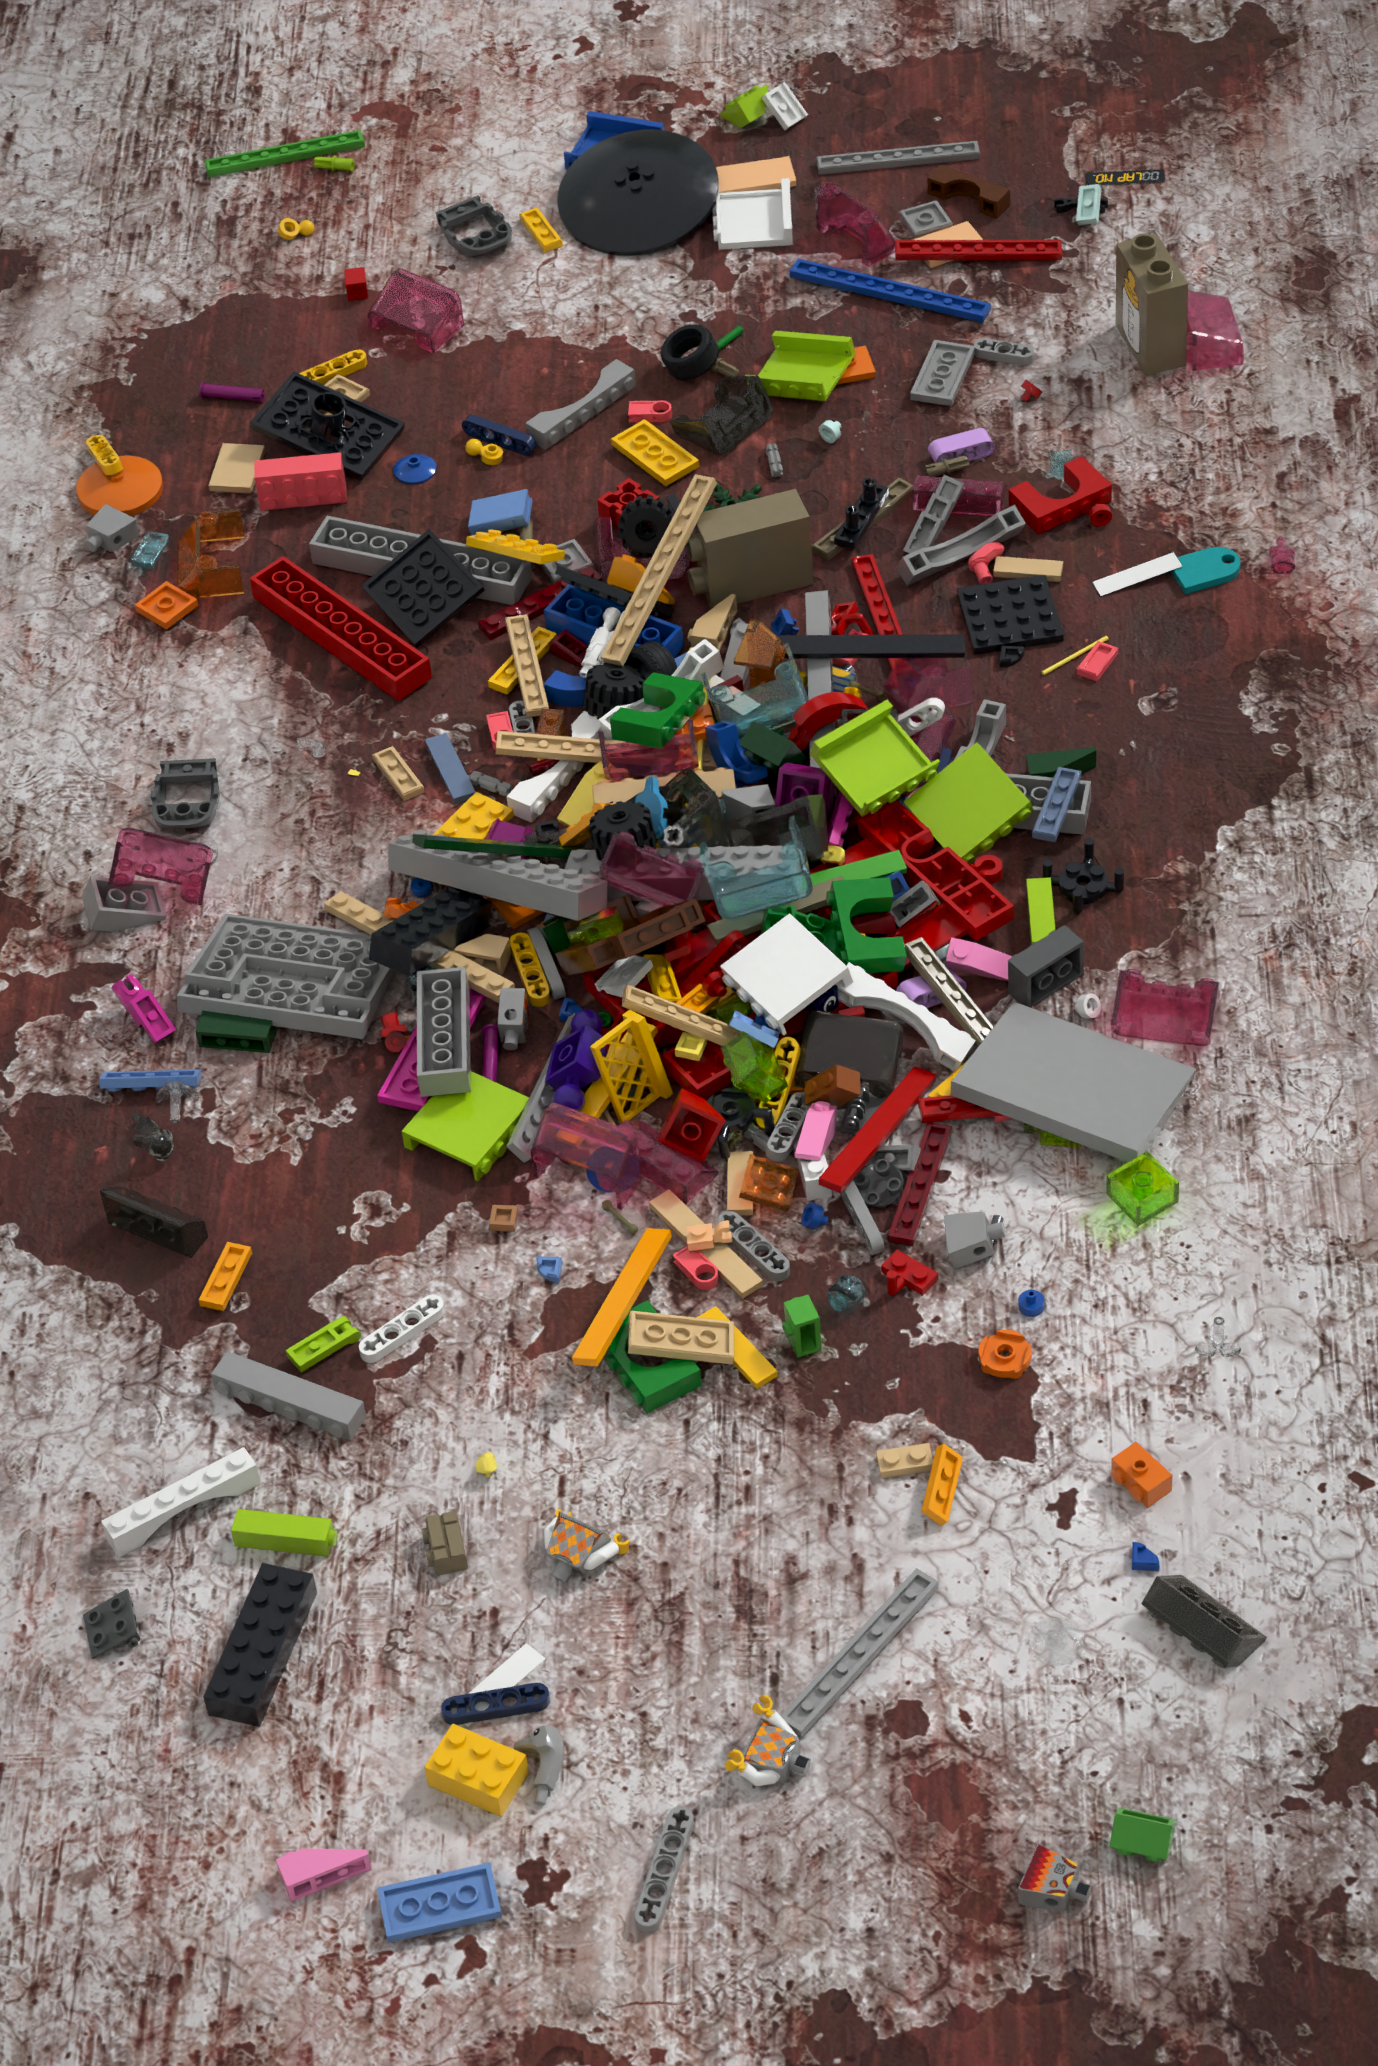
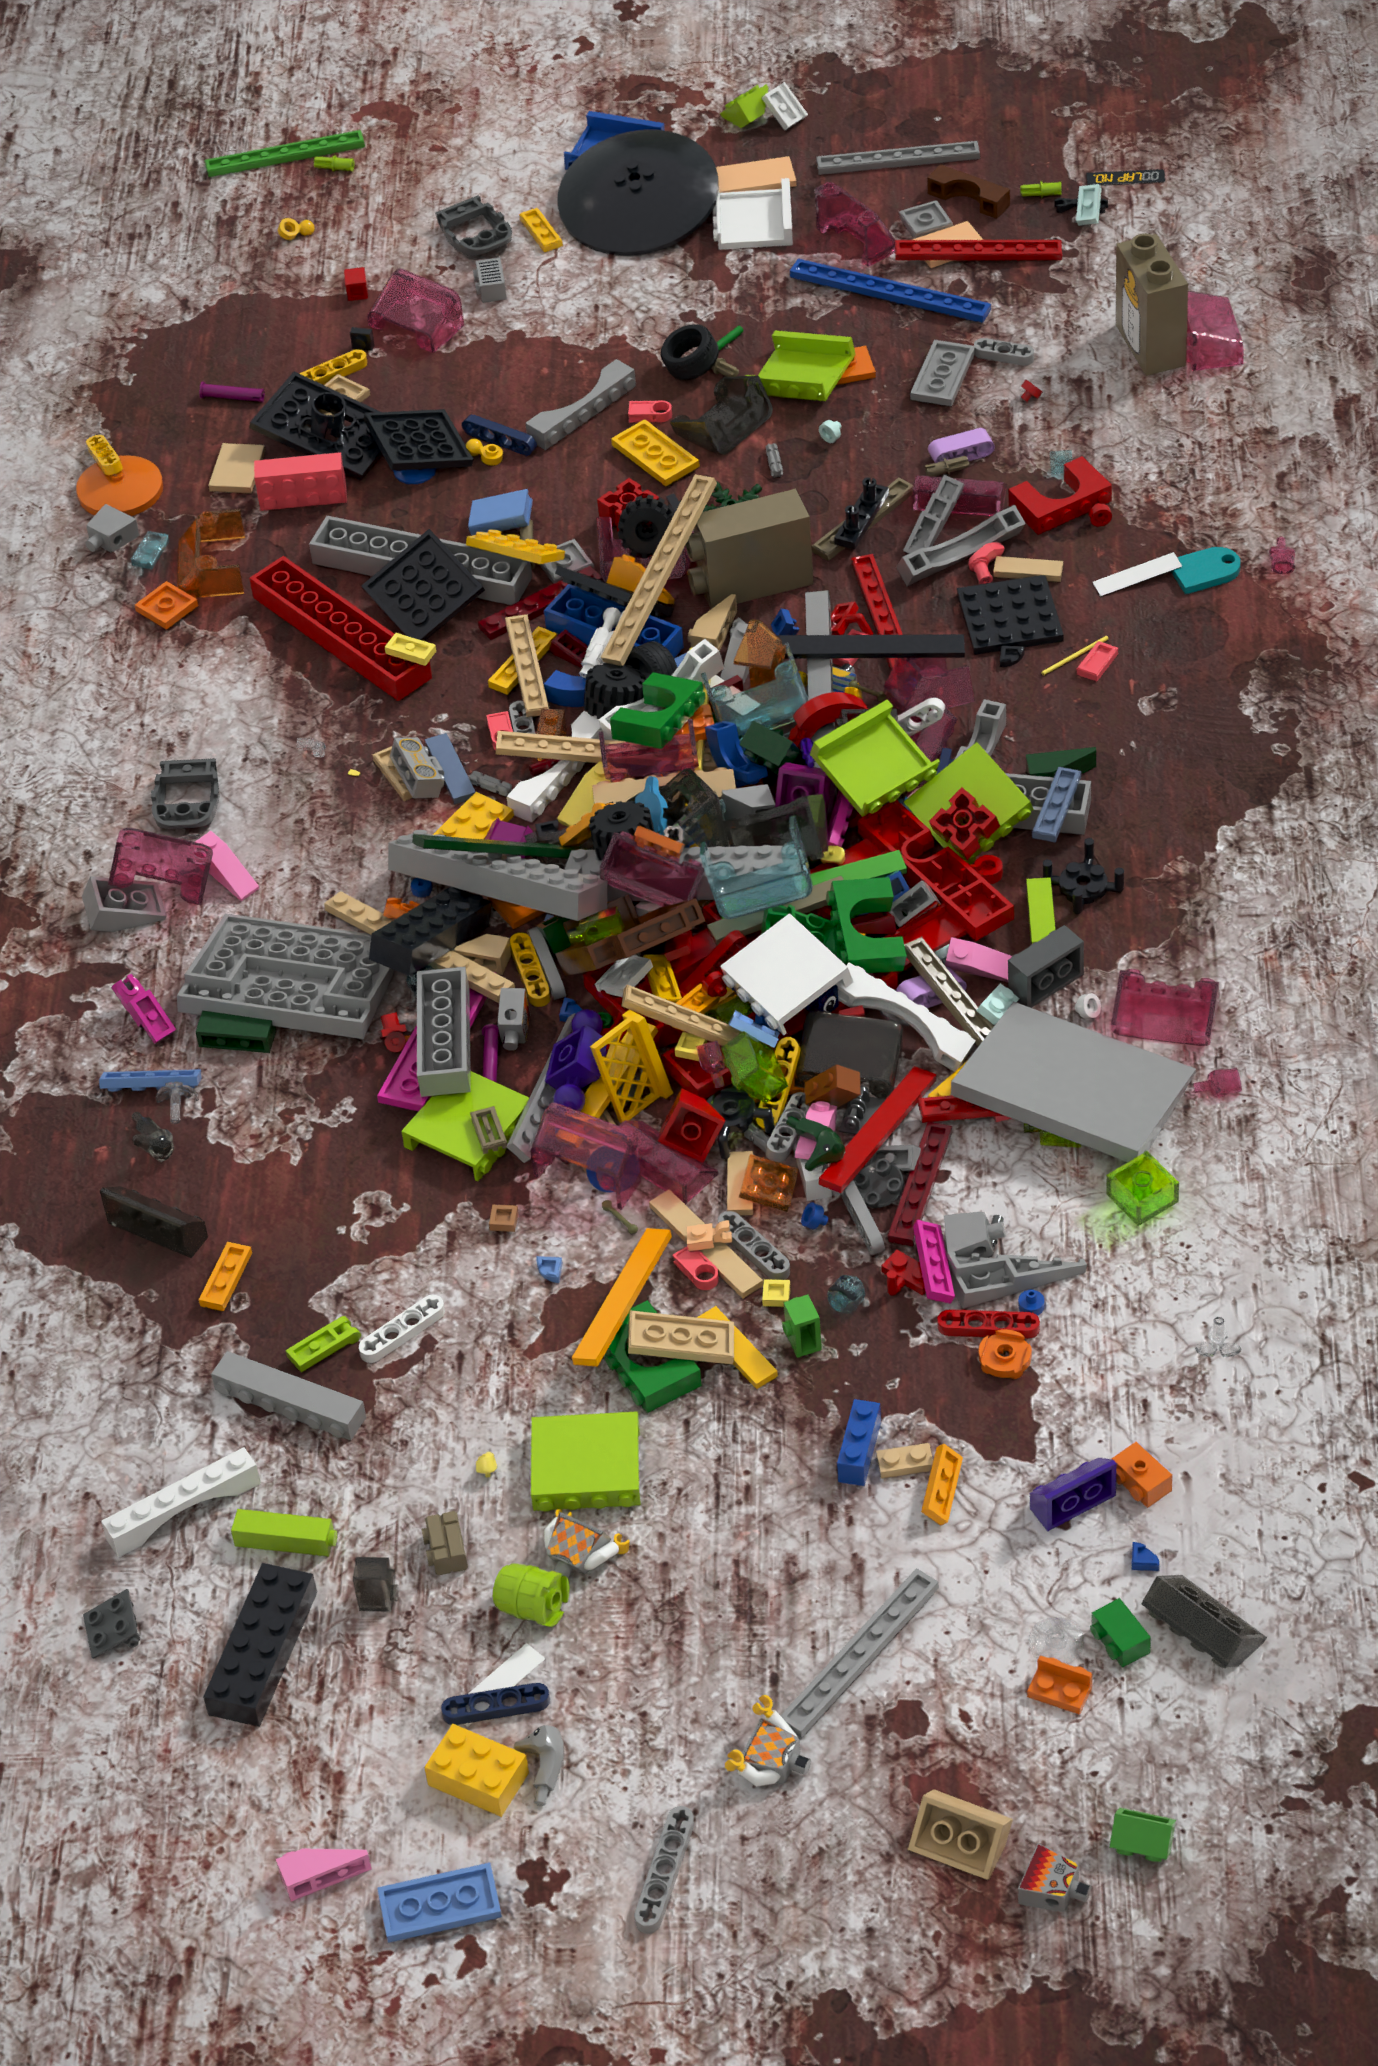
none -> bright pink slope [193,831,259,902]
none -> black plate [350,327,375,351]
none -> clear smoke brick [353,1557,399,1612]
none -> black plate [363,409,474,471]
none -> light yellow plate [385,633,436,666]
none -> light grey piece [390,737,444,798]
none -> dark tan tile [470,1106,507,1154]
none -> light grey brick [473,257,507,303]
none -> lime piece [492,1563,570,1627]
none -> lime panel [531,1411,641,1511]
none -> orange bracket [631,826,685,866]
none -> clear pink piece [696,1041,726,1088]
none -> light yellow plate [762,1280,790,1307]
none -> dark green animal [786,1116,846,1171]
none -> dark purple axle [800,738,816,768]
none -> blue brick [837,1399,881,1486]
none -> tan slope [908,1789,1013,1880]
none -> dark pink plate [913,1220,955,1304]
none -> red brick [929,787,1000,860]
none -> red beam [937,1309,1040,1339]
none -> light grey wedge [947,1252,1087,1309]
none -> light aqua plate [976,983,1020,1025]
none -> lime axle [1020,181,1062,198]
none -> orange bracket [1027,1656,1092,1715]
none -> dark purple slope [1029,1457,1116,1532]
none -> green brick [1090,1598,1151,1668]
none -> clear pink piece [1193,1067,1242,1098]

